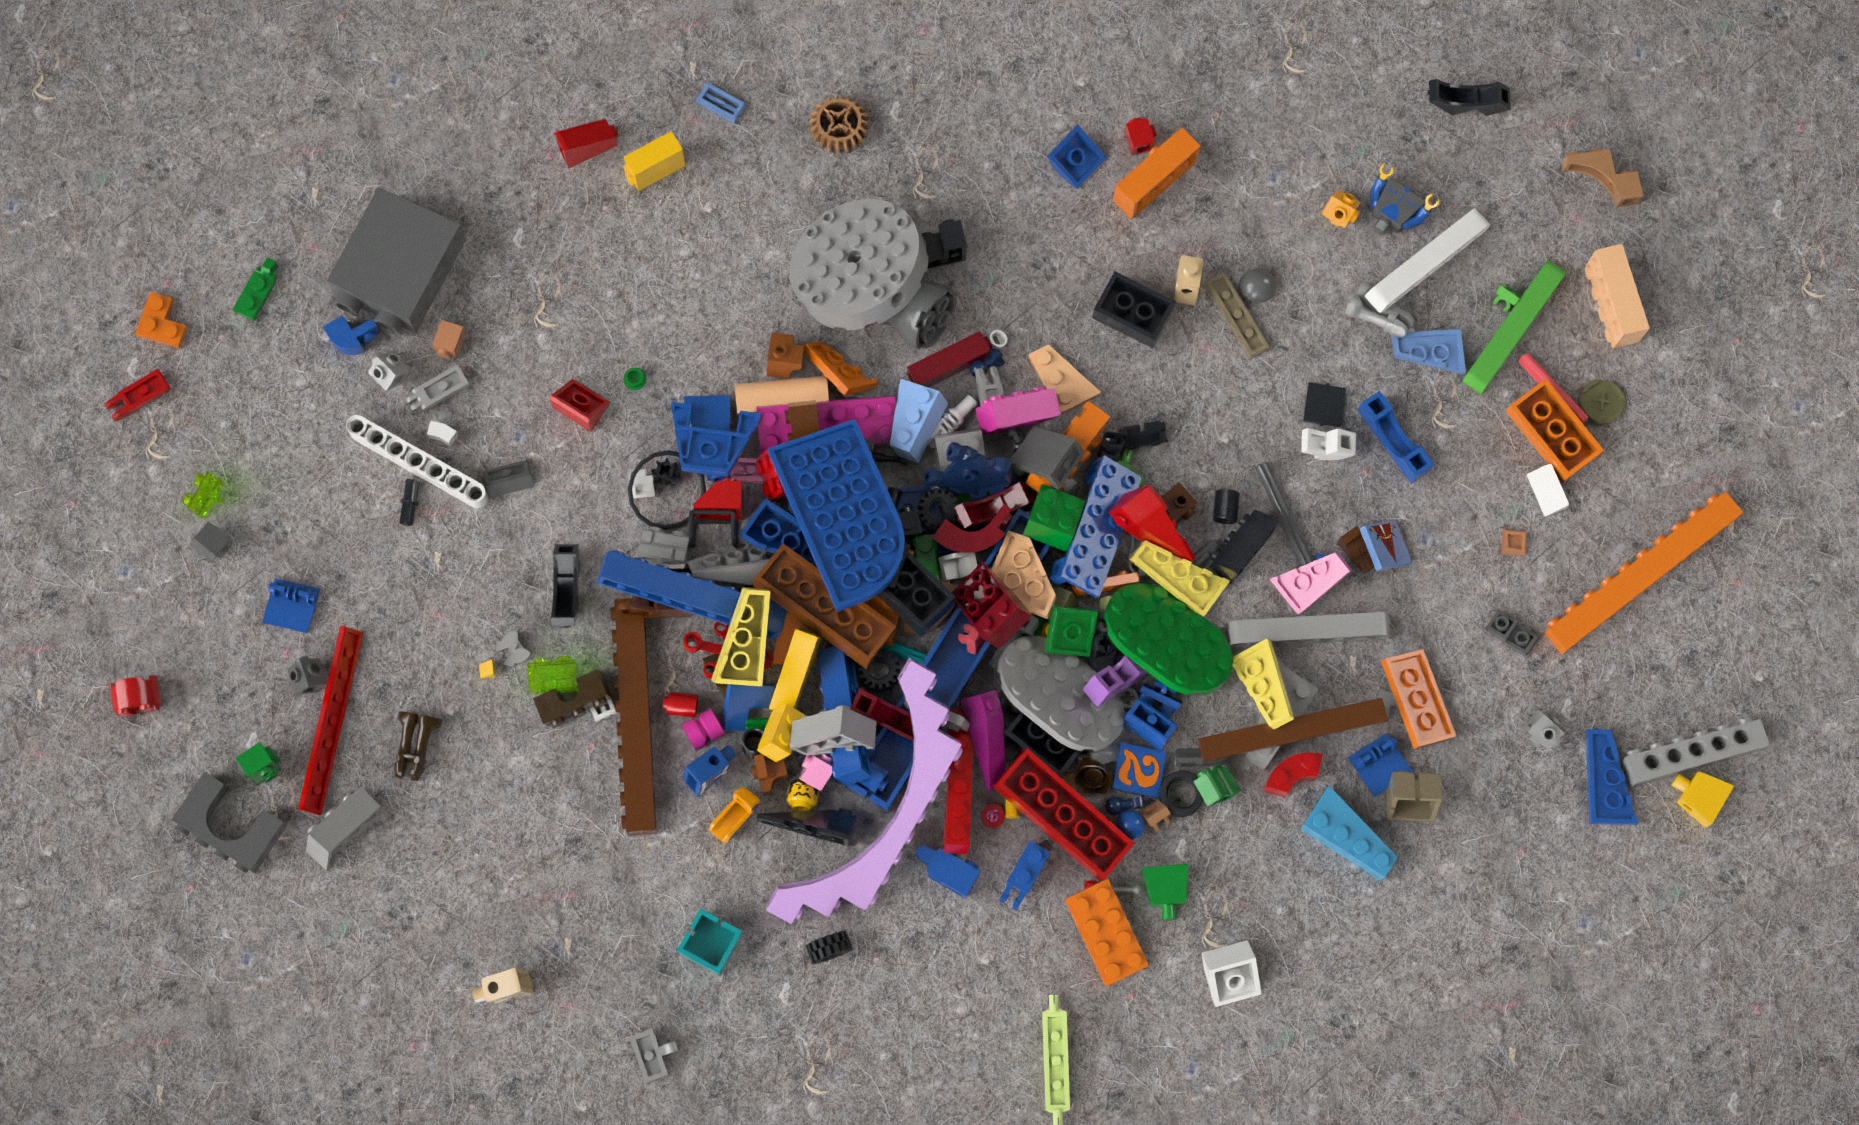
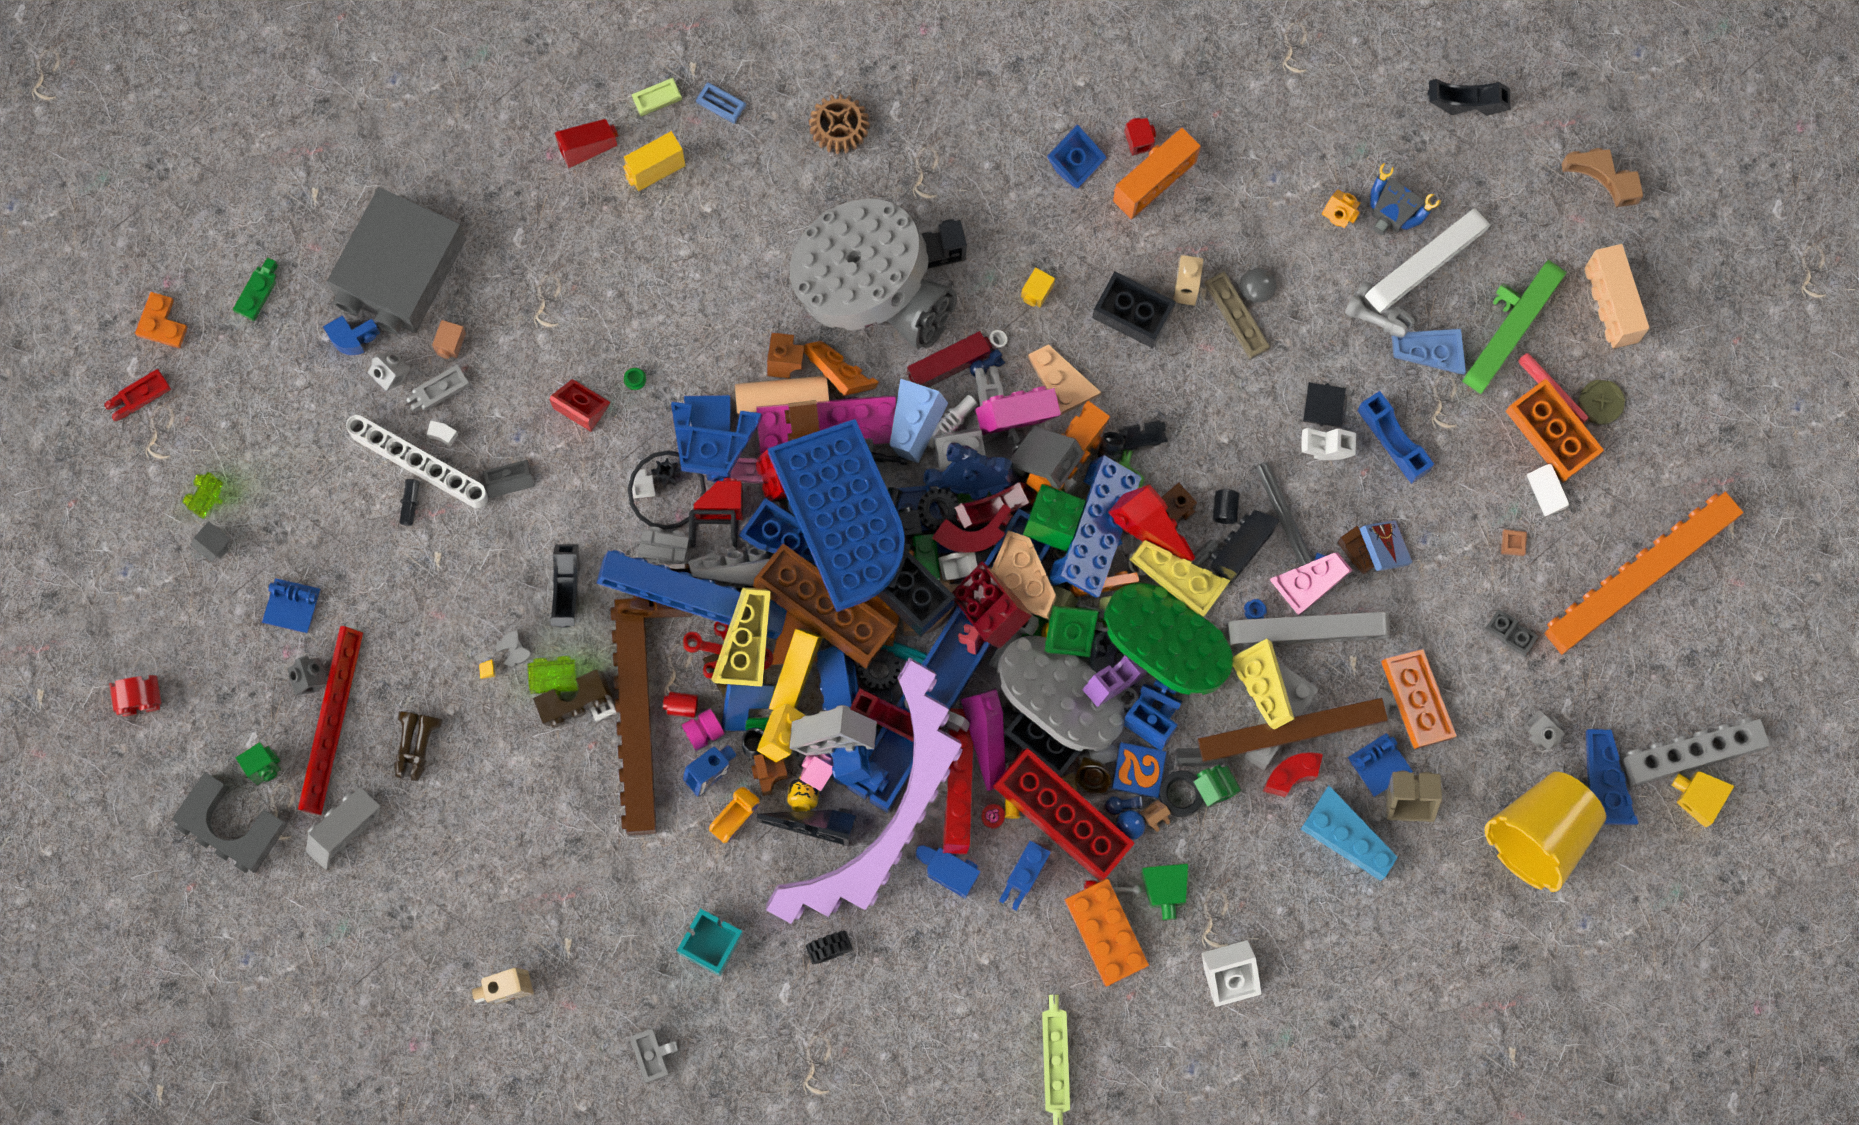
none -> yellowish green tile [632,78,682,116]
none -> yellow brick [1021,267,1055,308]
none -> blue plate [1244,599,1267,619]
none -> yellow cone [1485,772,1606,892]

